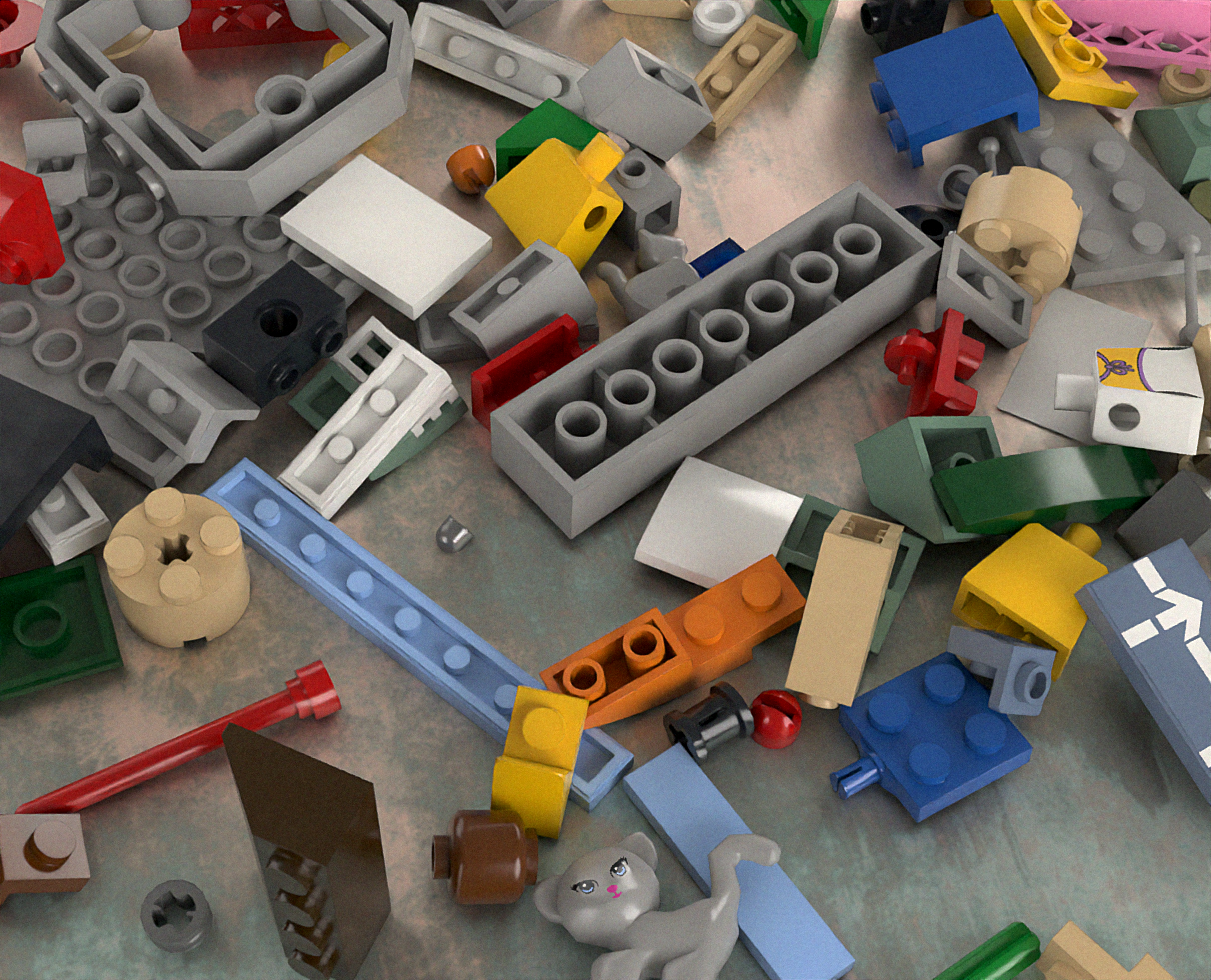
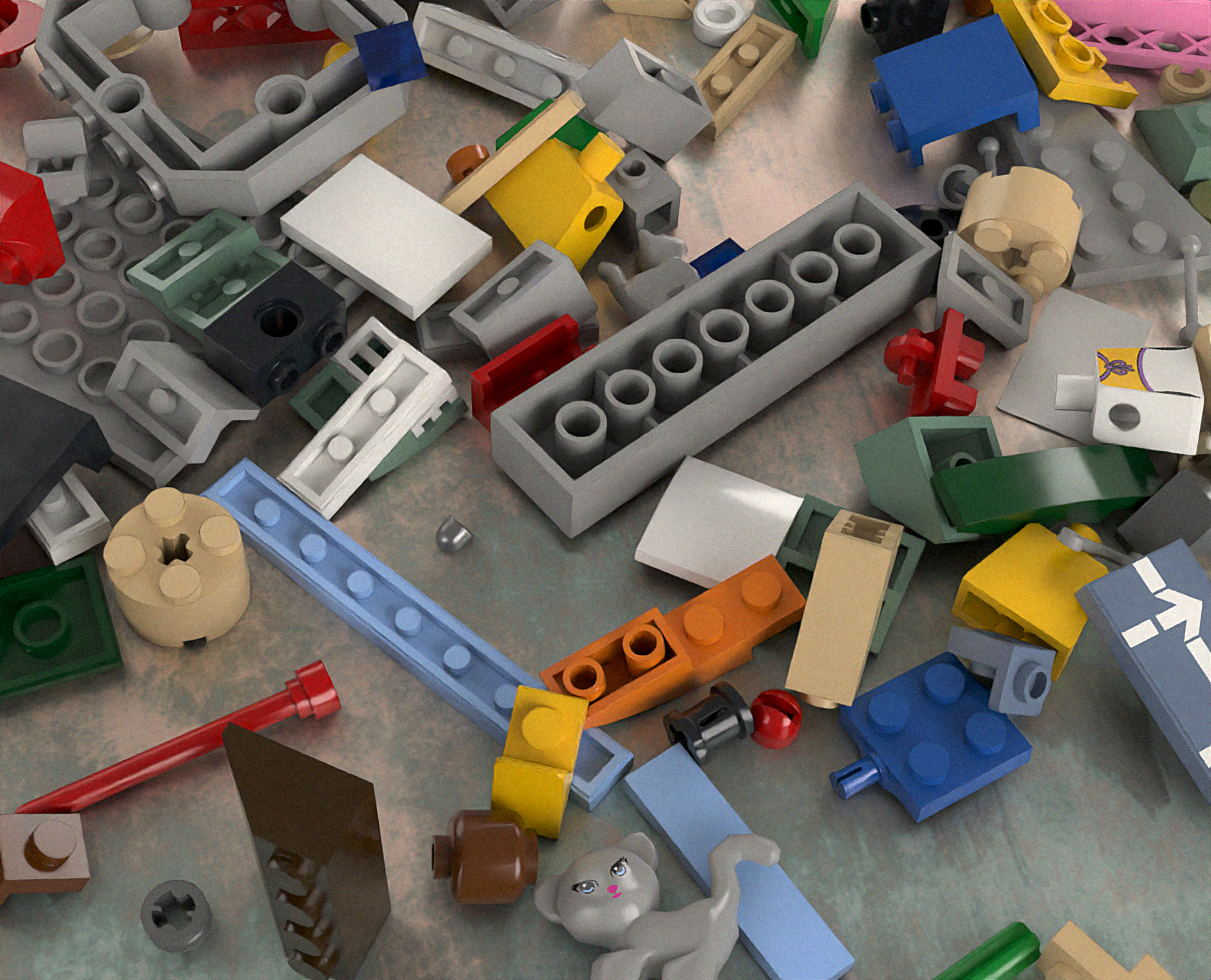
none -> sand green slope [126,208,298,343]
none -> clear blue tile [354,20,428,92]
none -> tan tile [438,89,586,215]
none -> light grey hinge [1057,527,1143,567]

